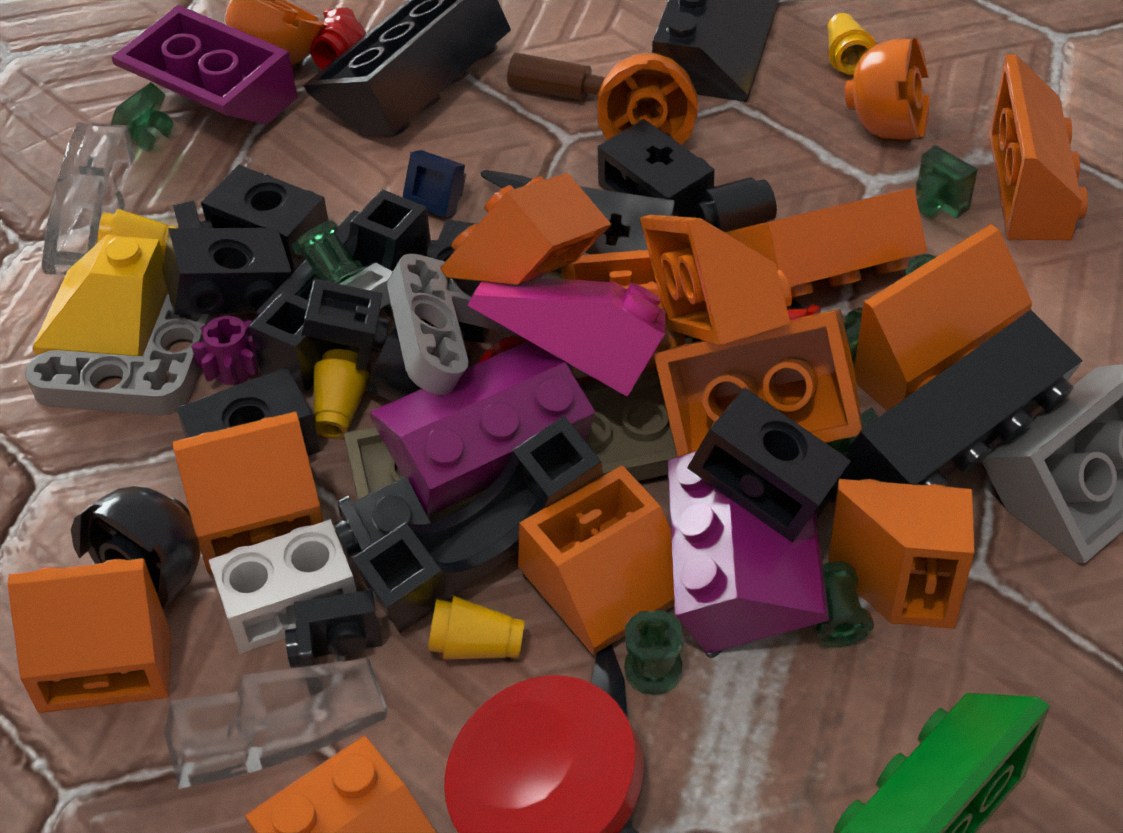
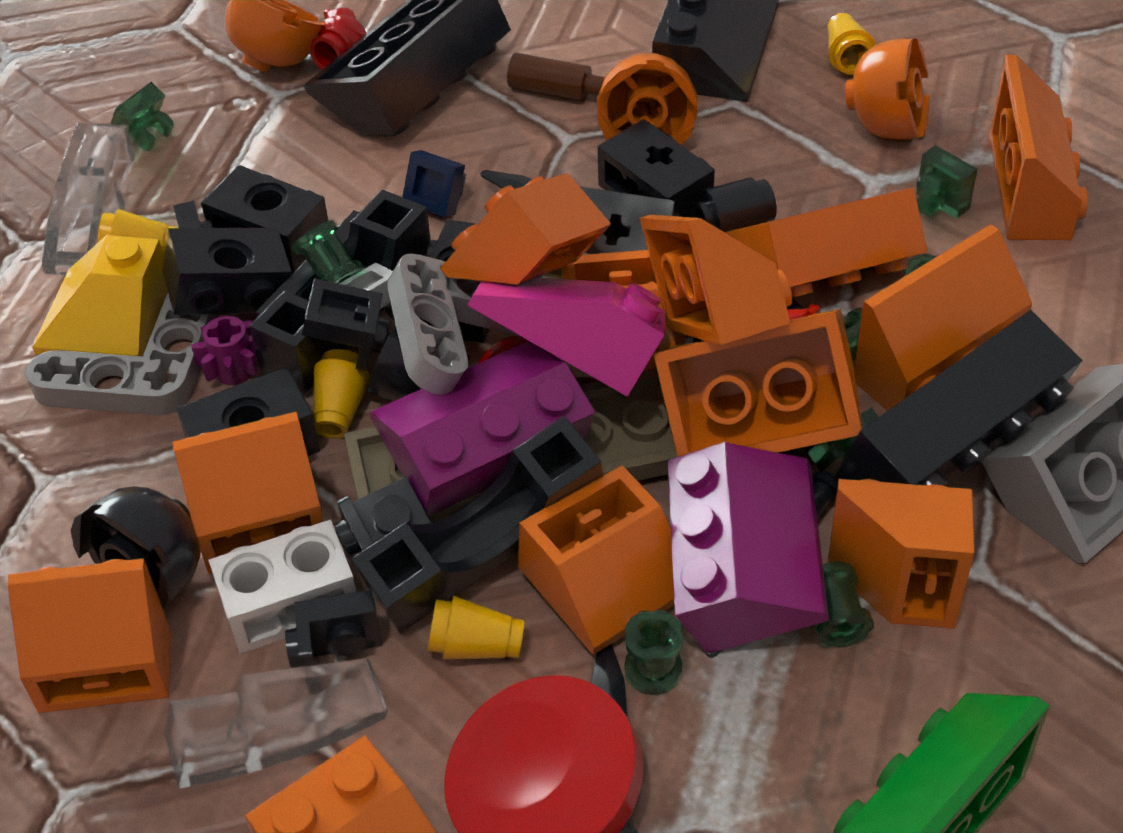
magenta slope [111,5,298,125] -> none
black brick [687,387,851,543] -> none

